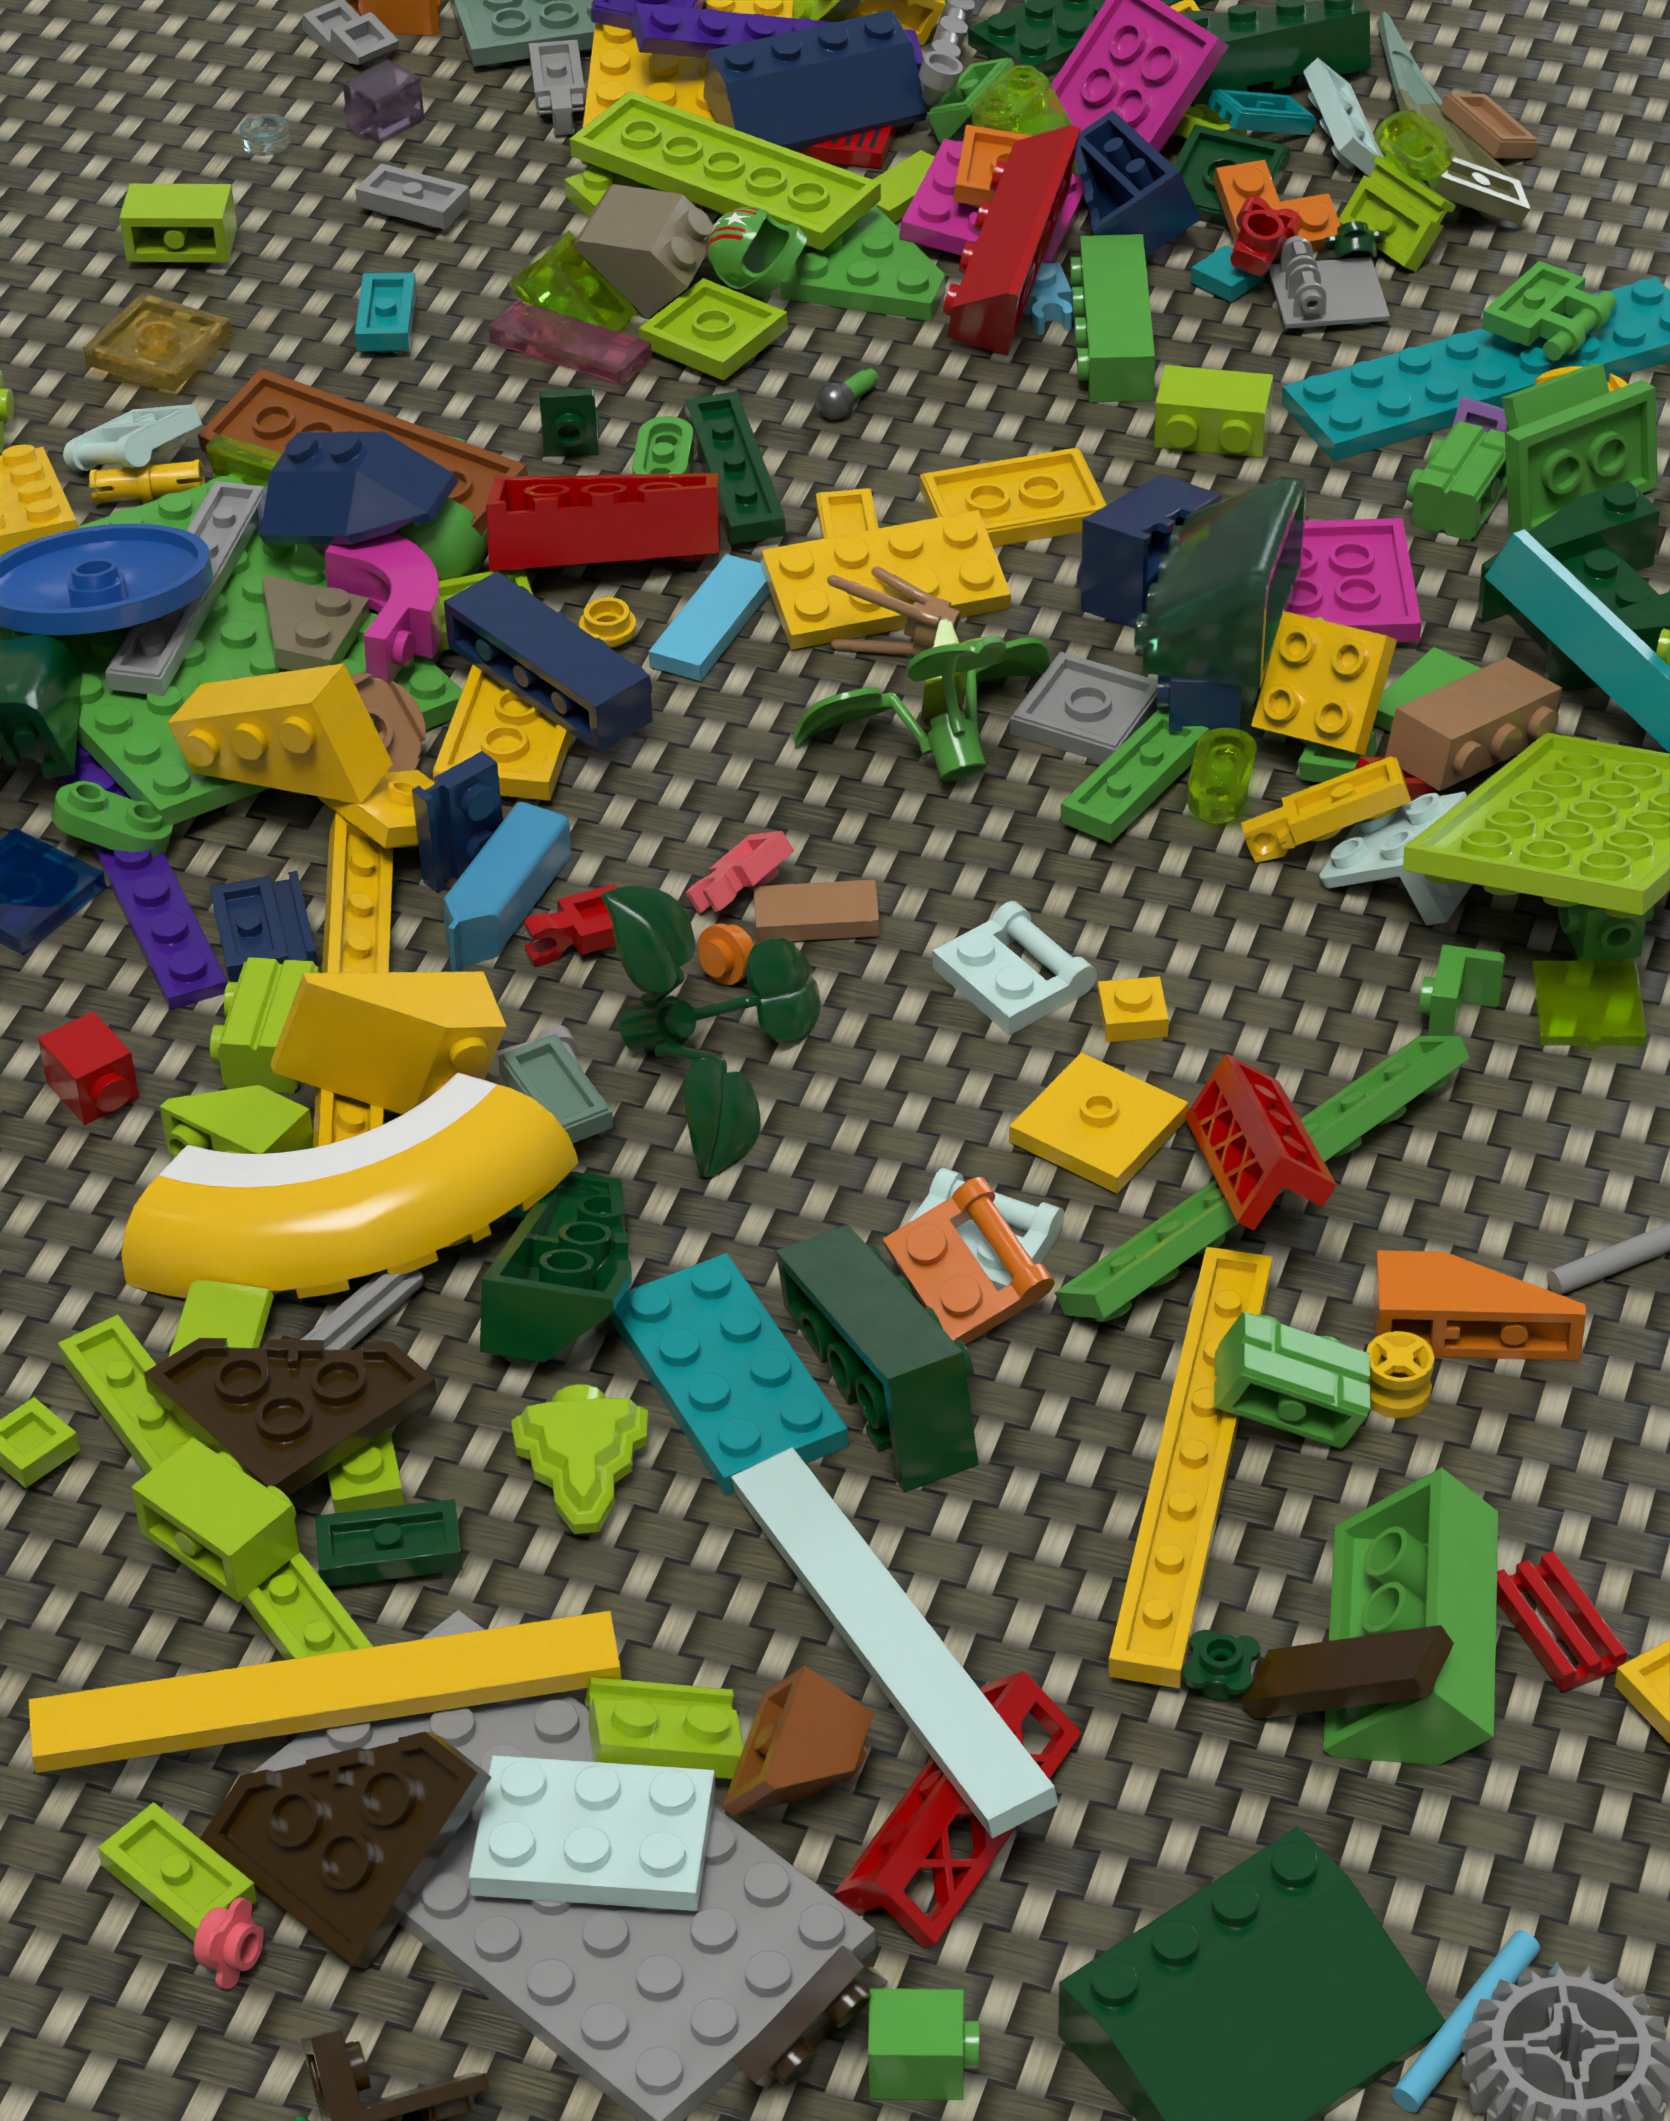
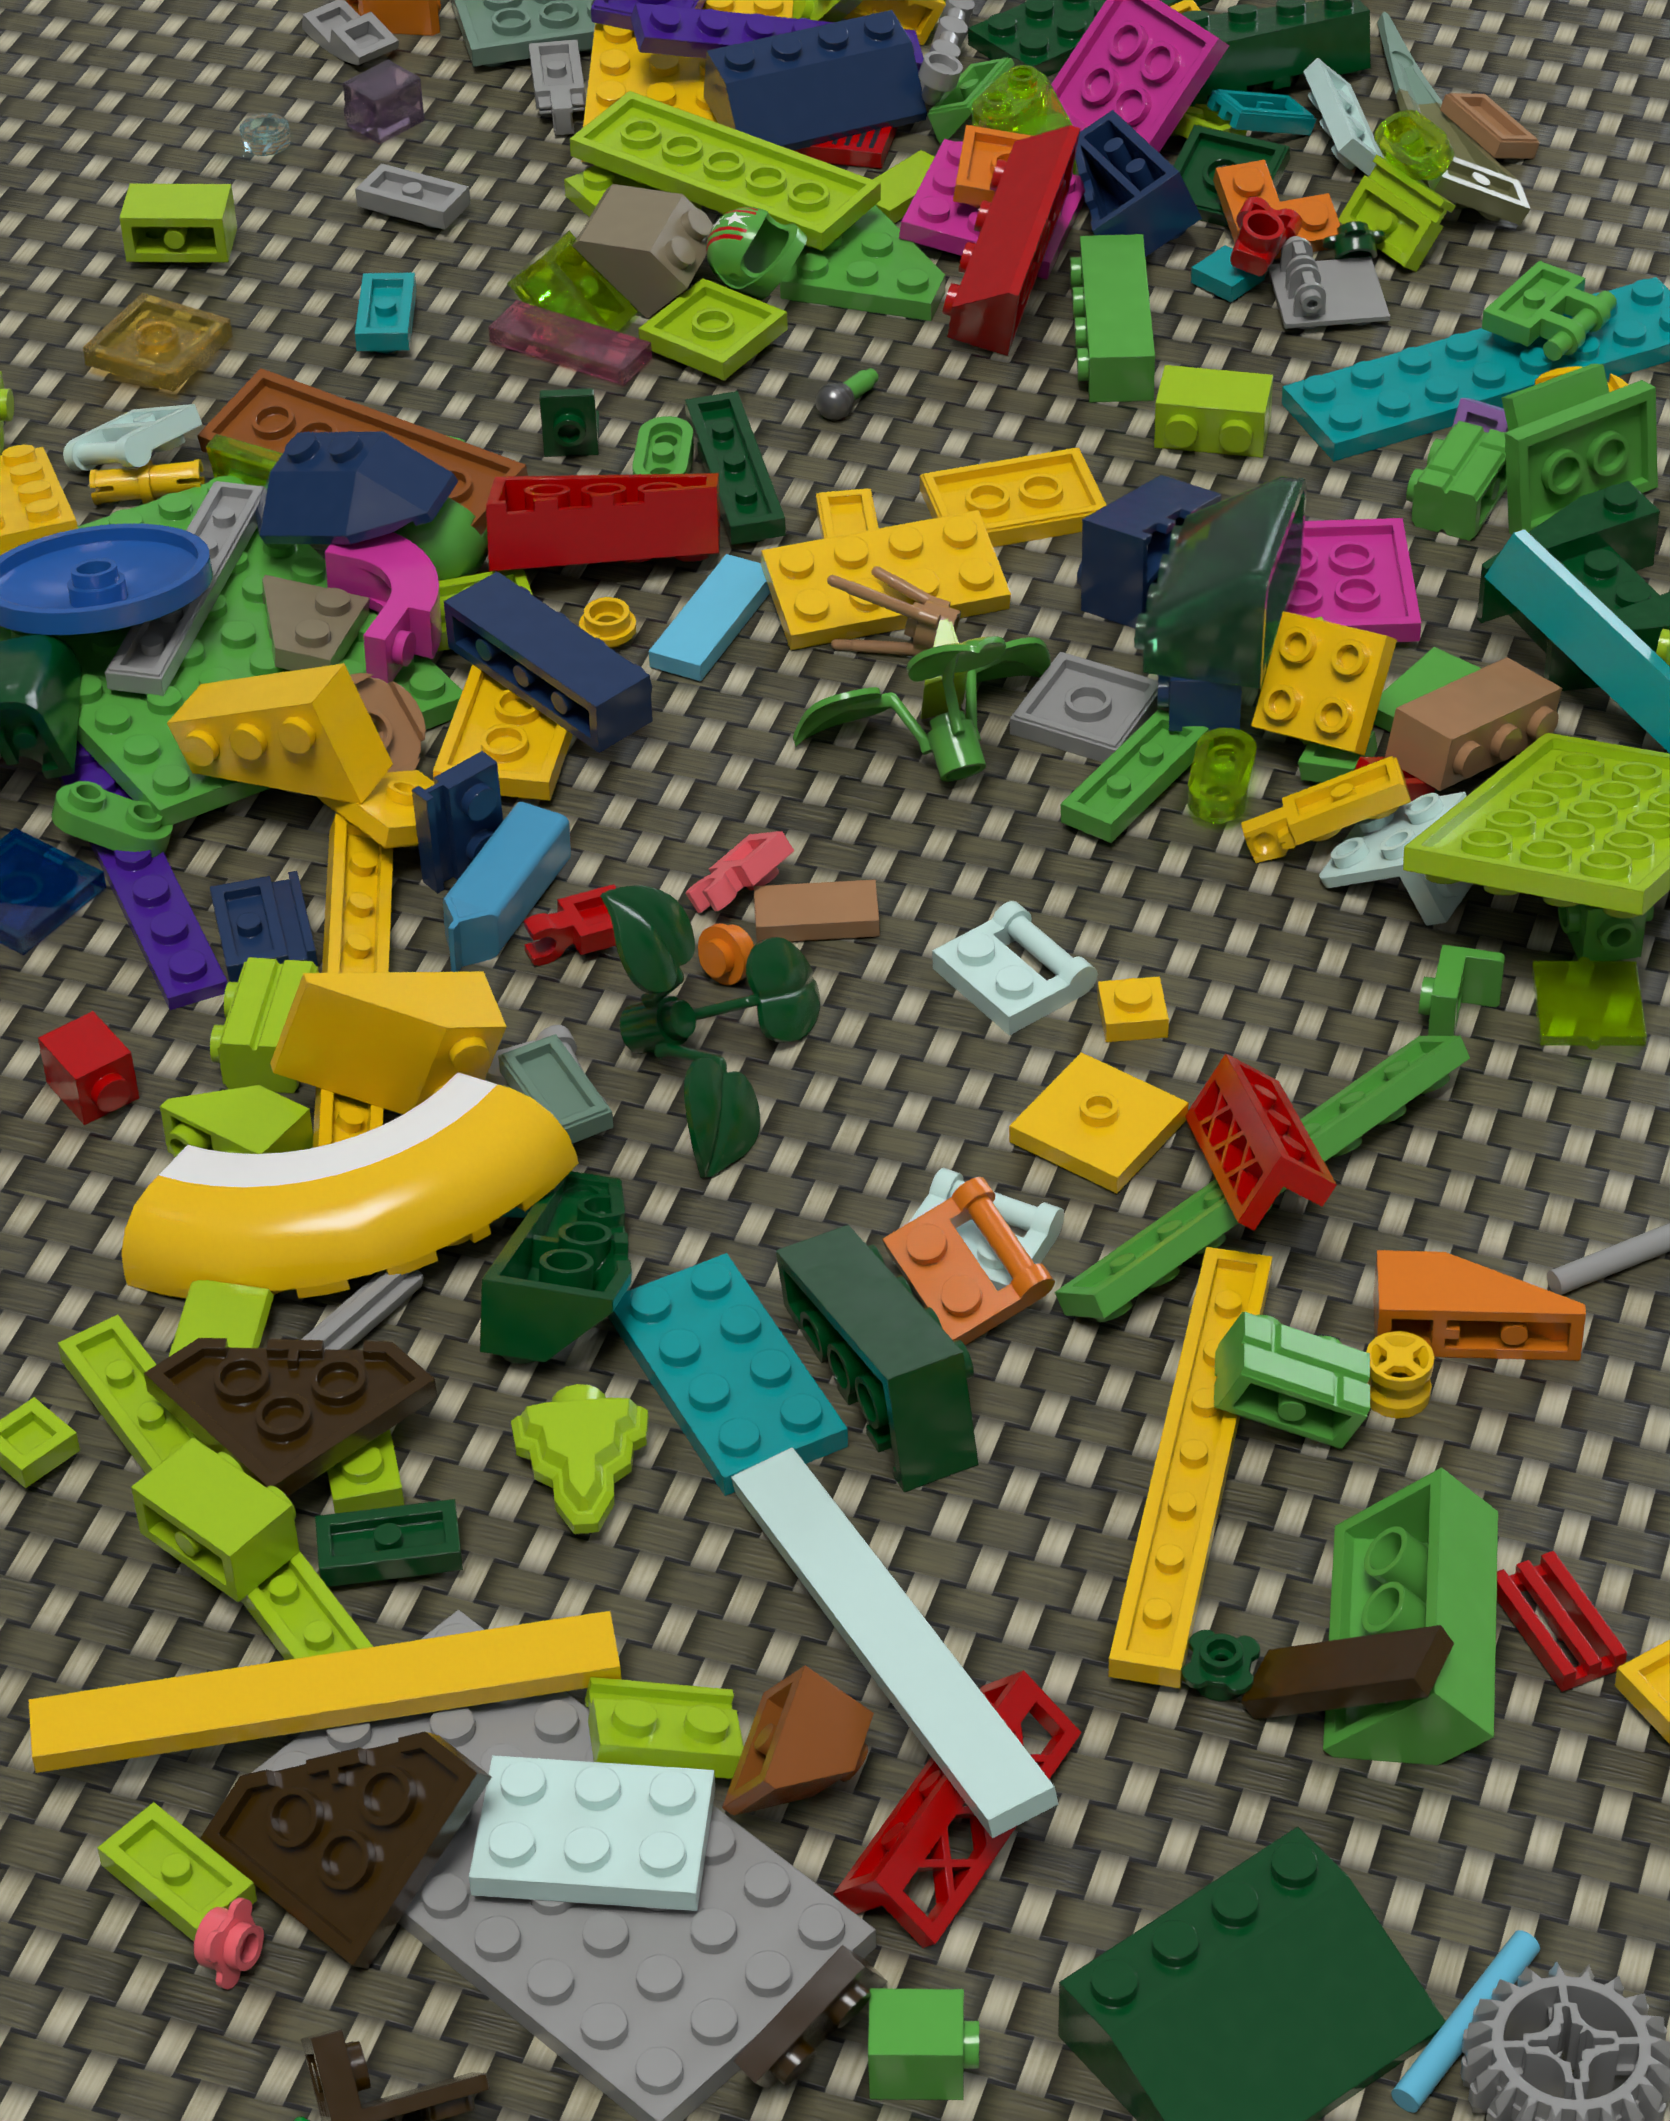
medium azure plate [1023,262,1072,335] -> none

